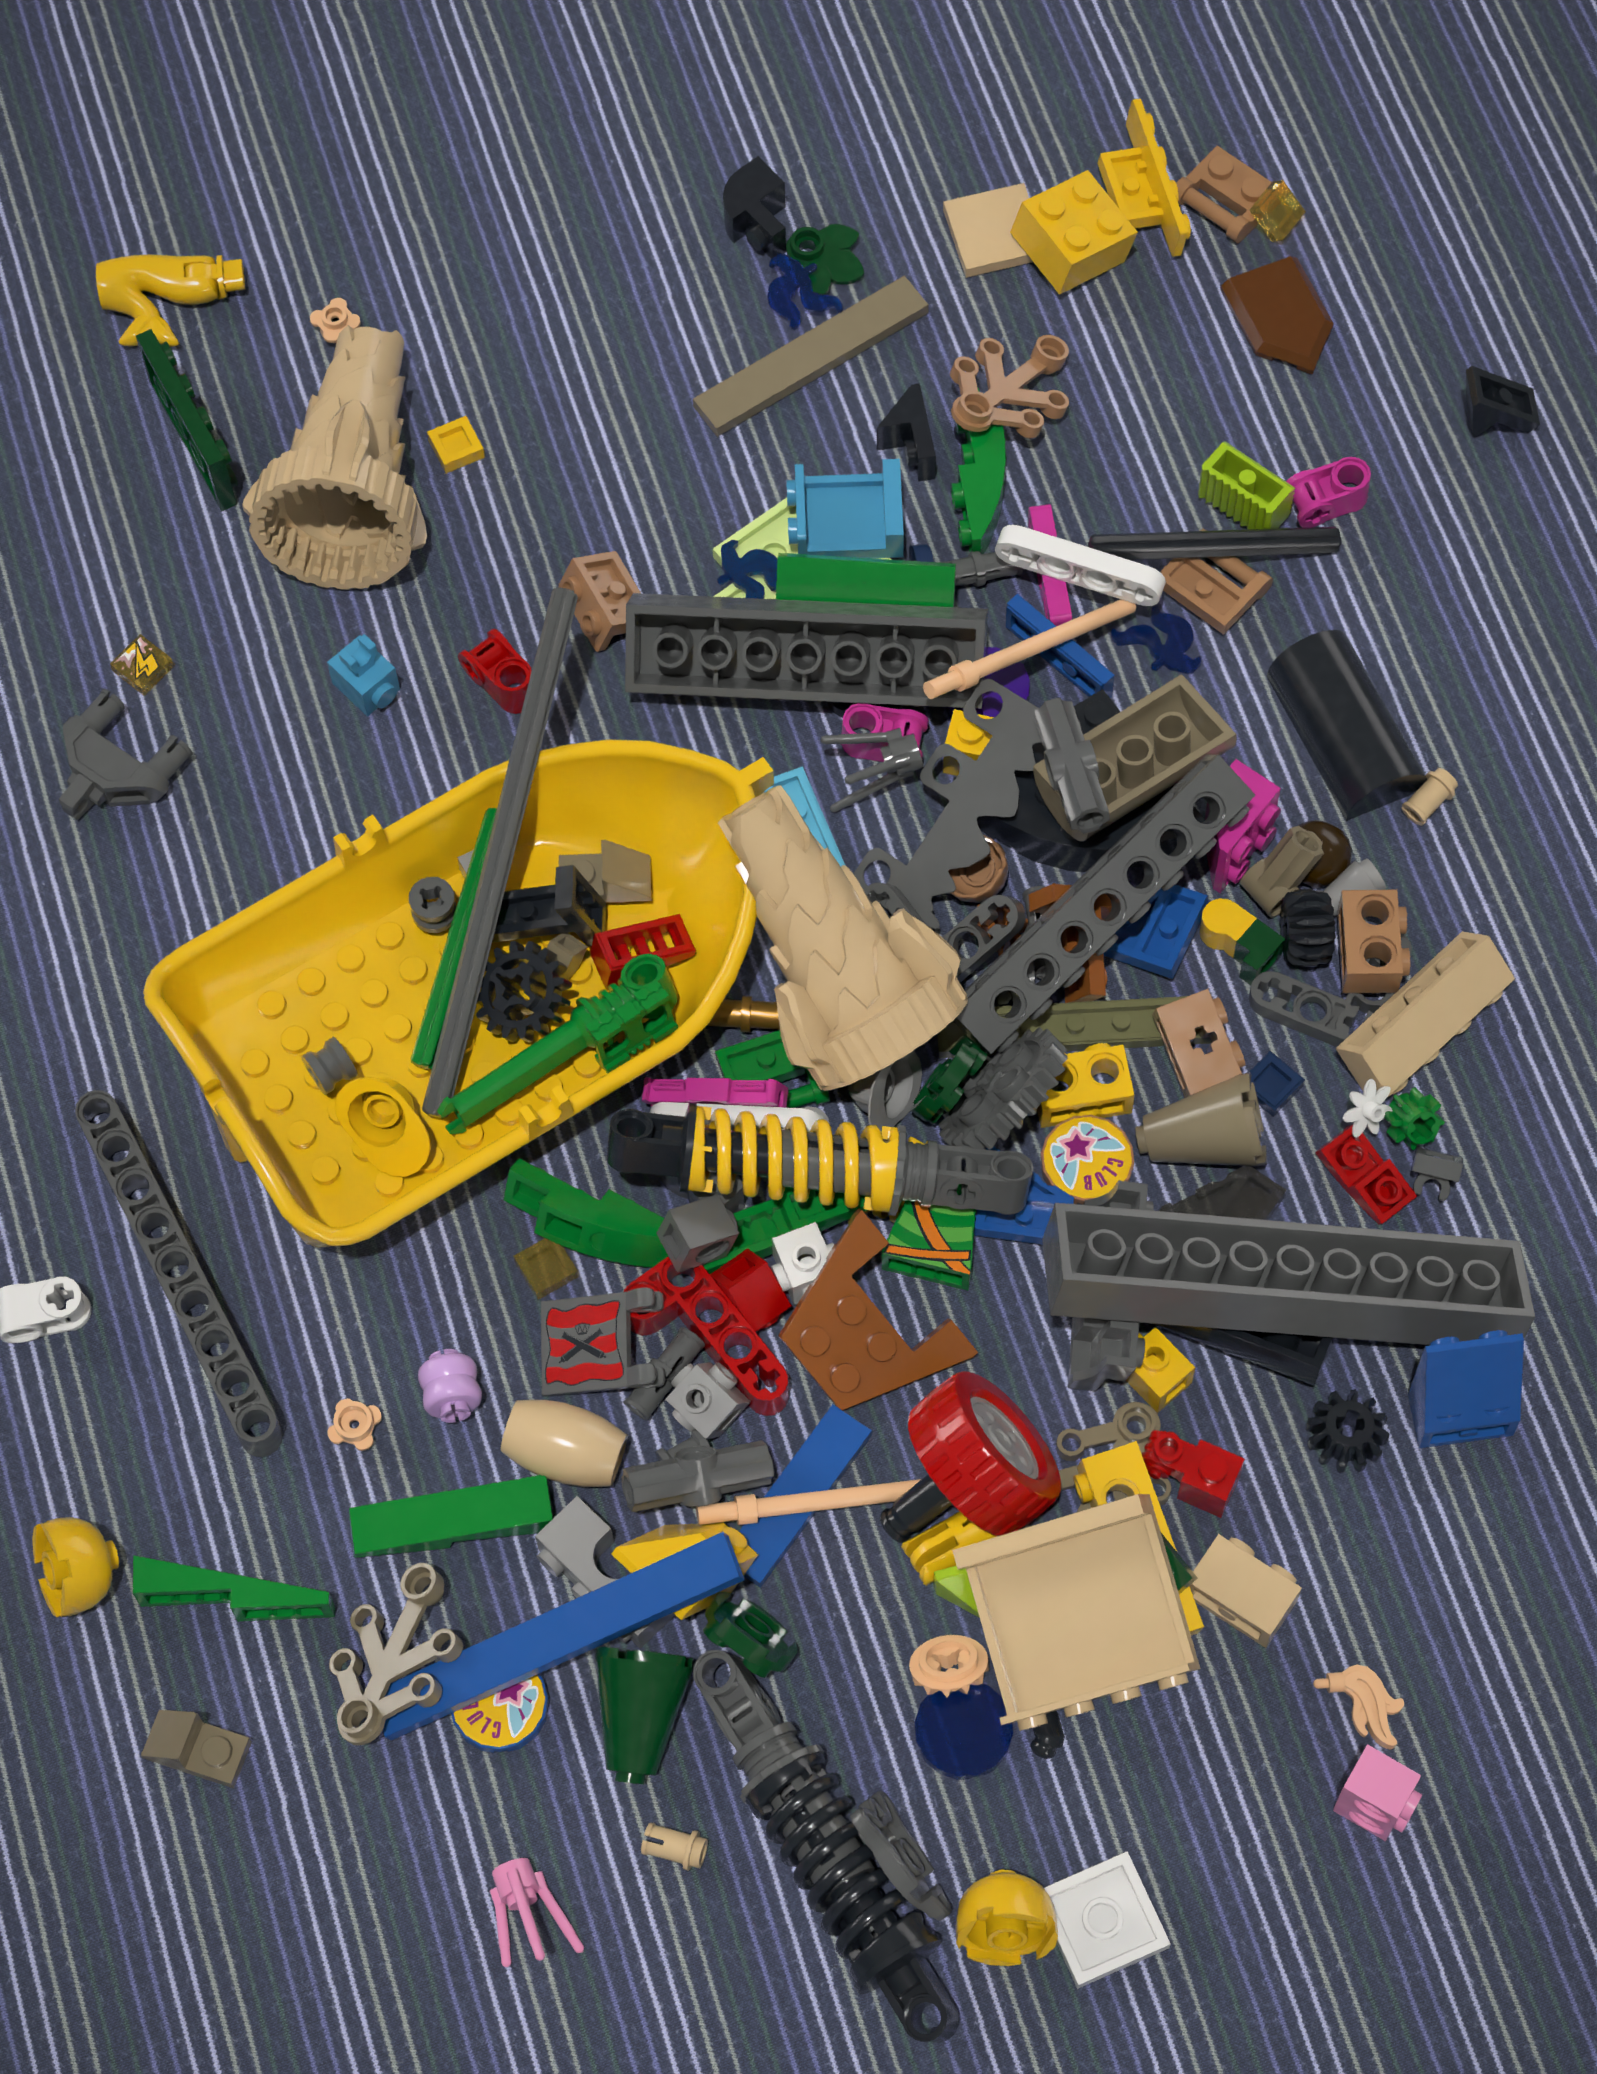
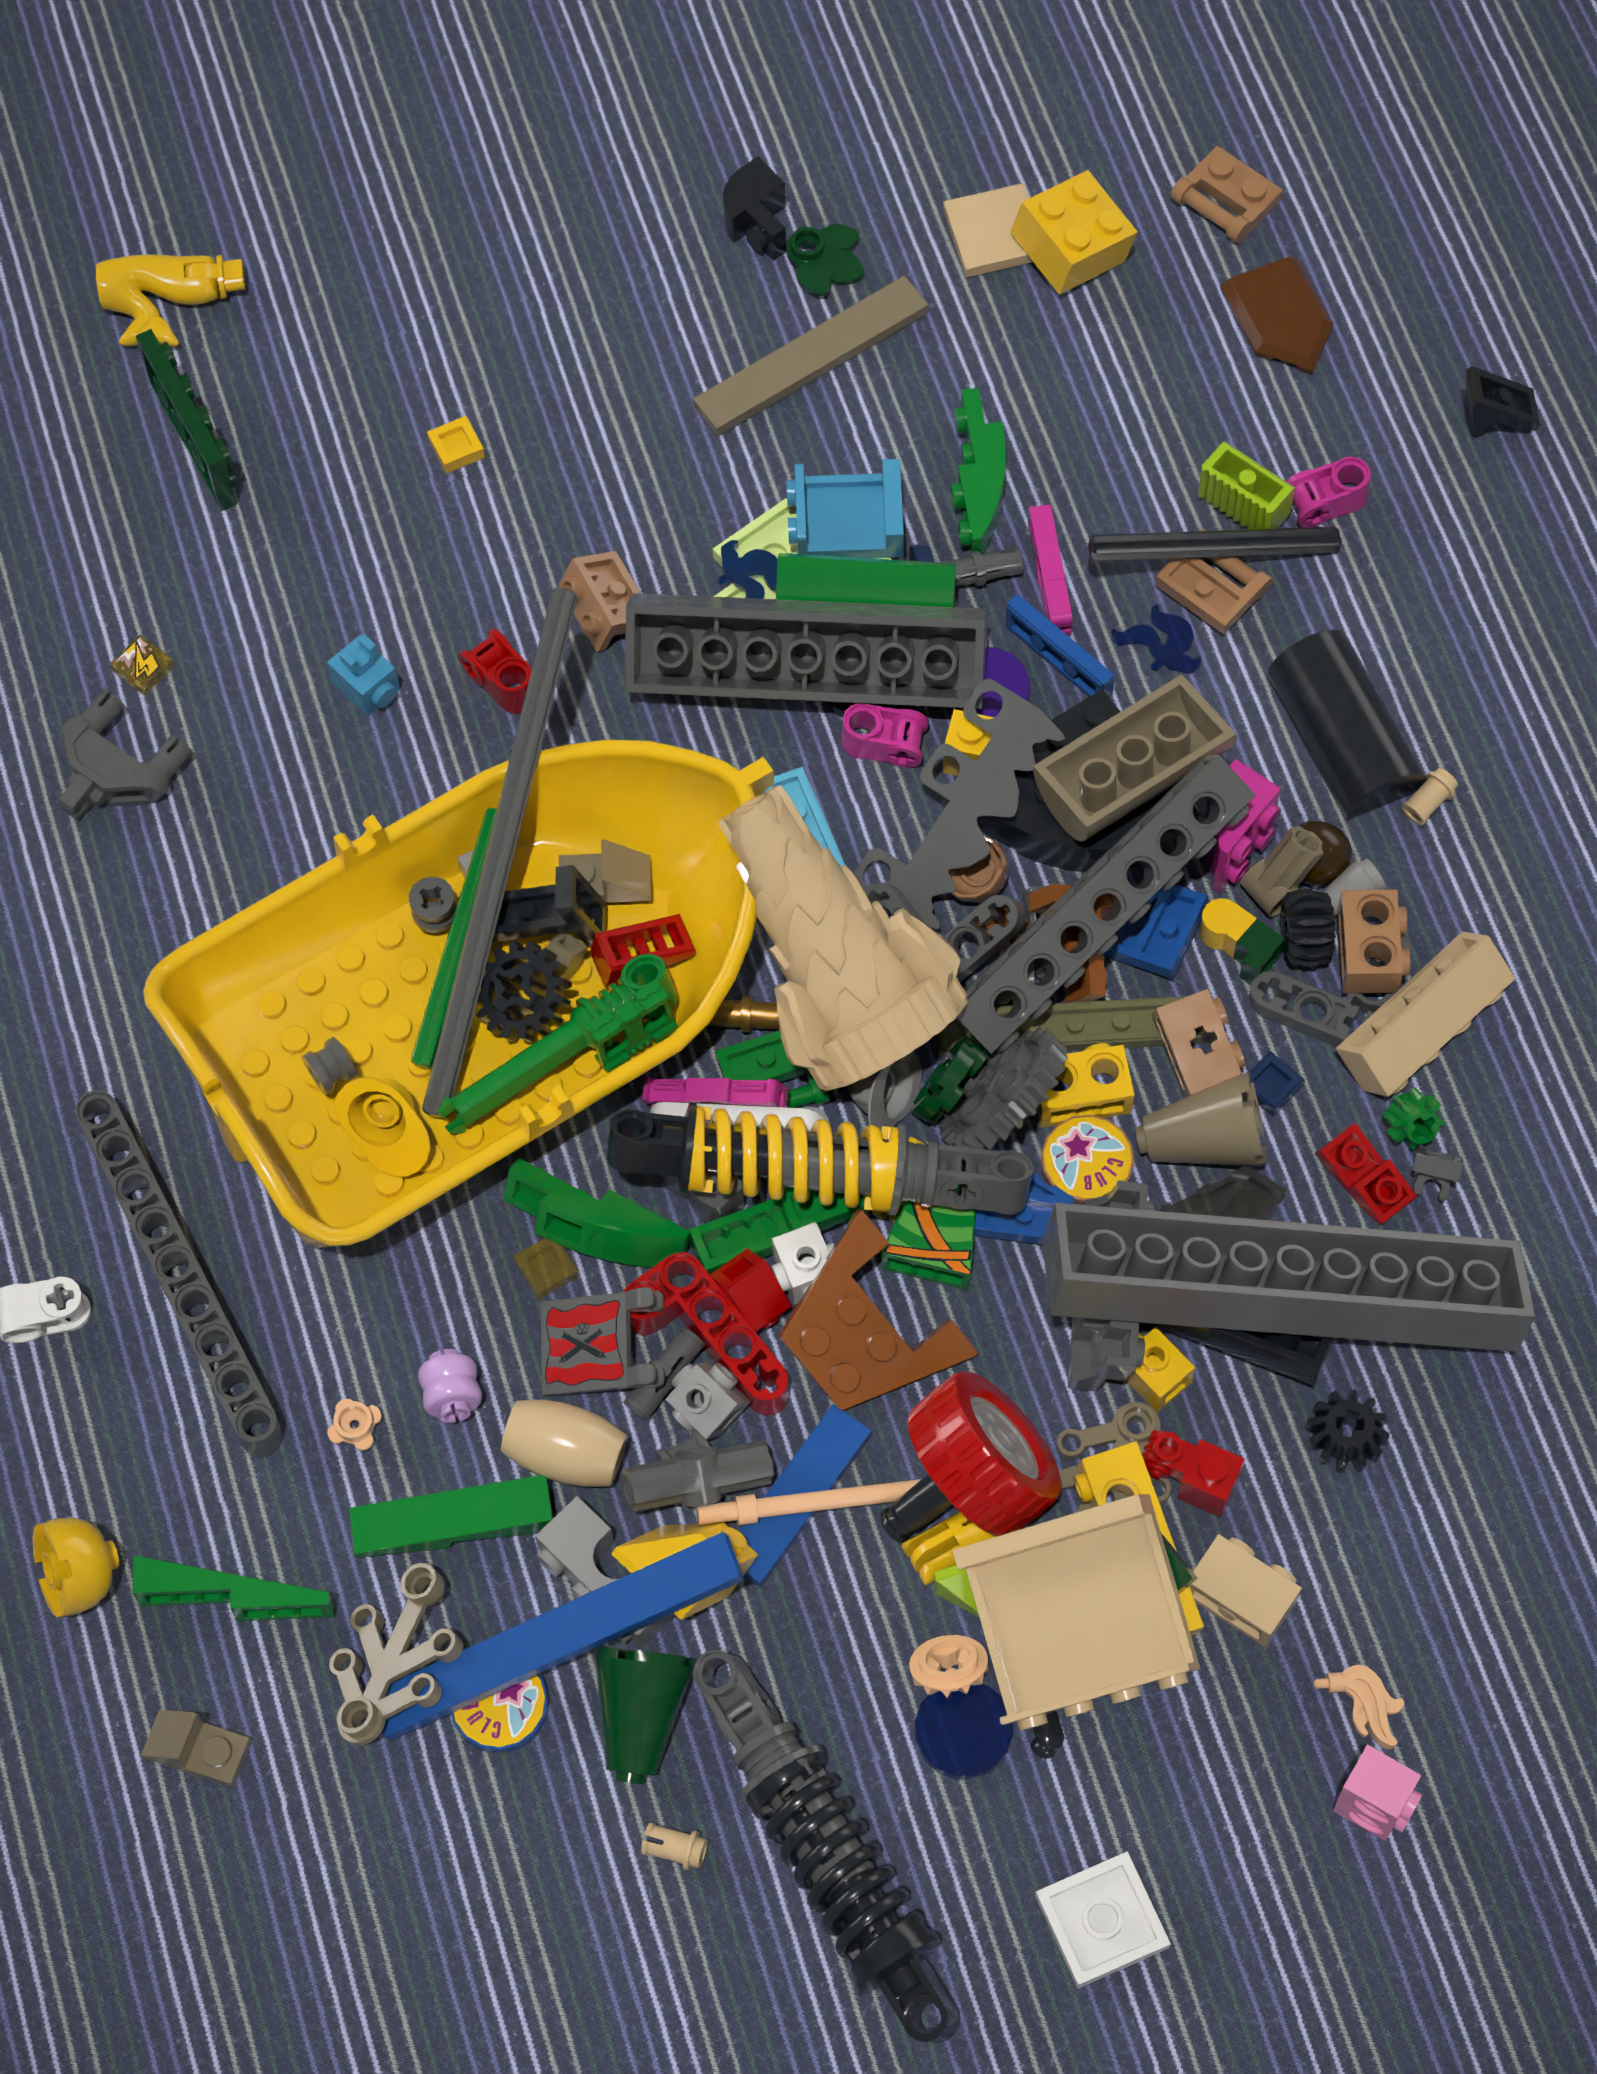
tan cone [242,325,427,590] -> none
light nougat plate [310,298,361,343] -> none
bright pink plant [490,1858,584,1967] -> none
dark grey brick [656,1194,739,1273] -> none
dark green plate [703,1592,798,1678] -> none
clear blue piece [767,254,844,330] -> none
dark grey plant [821,728,924,813] -> none
dark grey tile [850,1791,952,1921] -> none
black slope [877,383,936,482] -> none
light nougat bar [923,599,1136,699] -> none
medium nougat plant [950,335,1069,438] -> none
yellow cylinder [955,1870,1058,1966] -> none
white beam [995,525,1166,606] -> none
dark grey piece [1034,698,1110,834] -> none
yellow bracket [1097,99,1191,257] -> none
clear yellow tile [1249,180,1306,242] -> none
white plant [1343,1079,1392,1138] -> none
blue slope [1408,1330,1524,1448] -> none

